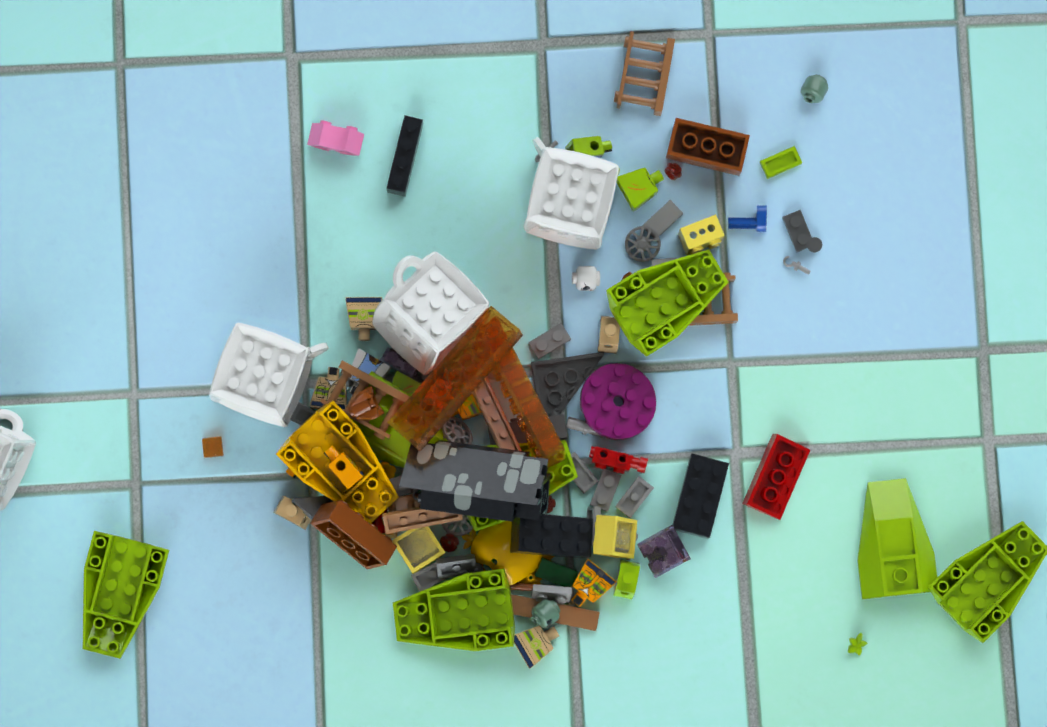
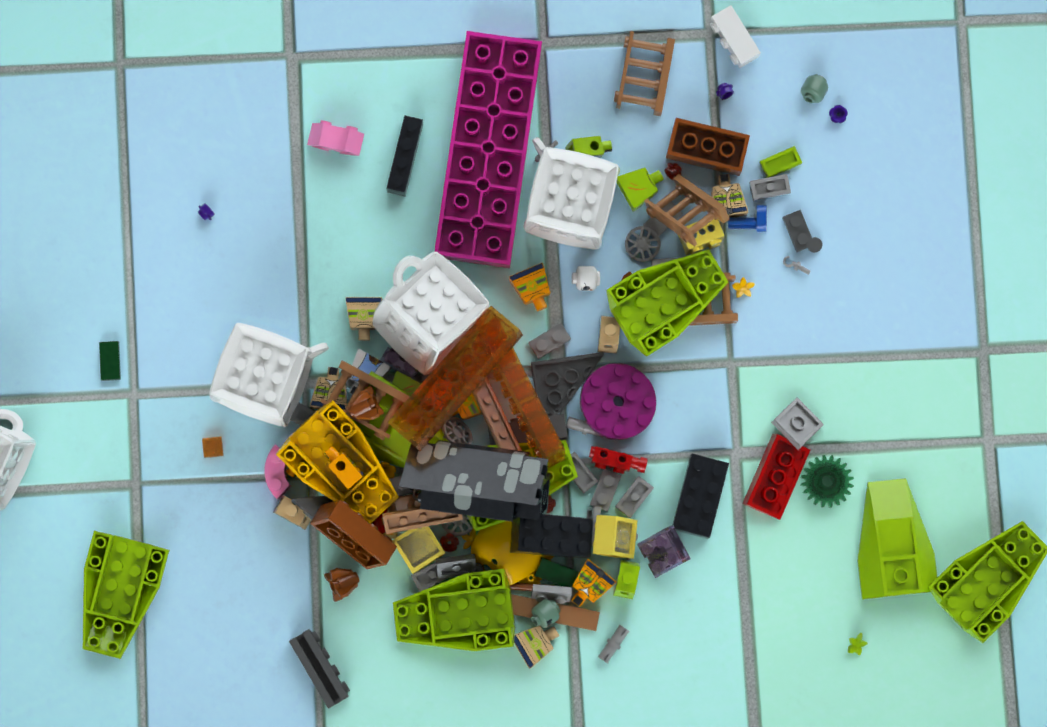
none -> dark green tile [99,341,121,381]
none -> dark purple plate [198,203,215,220]
none -> bright pink brick [265,444,292,500]
none -> dark grey brick [289,629,350,709]
none -> dark orange brick [324,568,359,602]
none -> dark pink brick [434,31,542,268]
none -> light orange torso [509,263,550,312]
none -> light grey pin [598,624,630,663]
none -> medium nougat fence [644,174,729,247]
none -> white brick [710,5,761,68]
none -> torso [711,174,748,217]
none -> dark purple plate [716,83,734,100]
none -> yellow plant [732,277,755,298]
none -> light grey plate [749,174,791,201]
none -> light grey tile [771,397,824,450]
none -> clear green gear [800,455,854,508]
none -> dark purple plate [829,105,848,123]

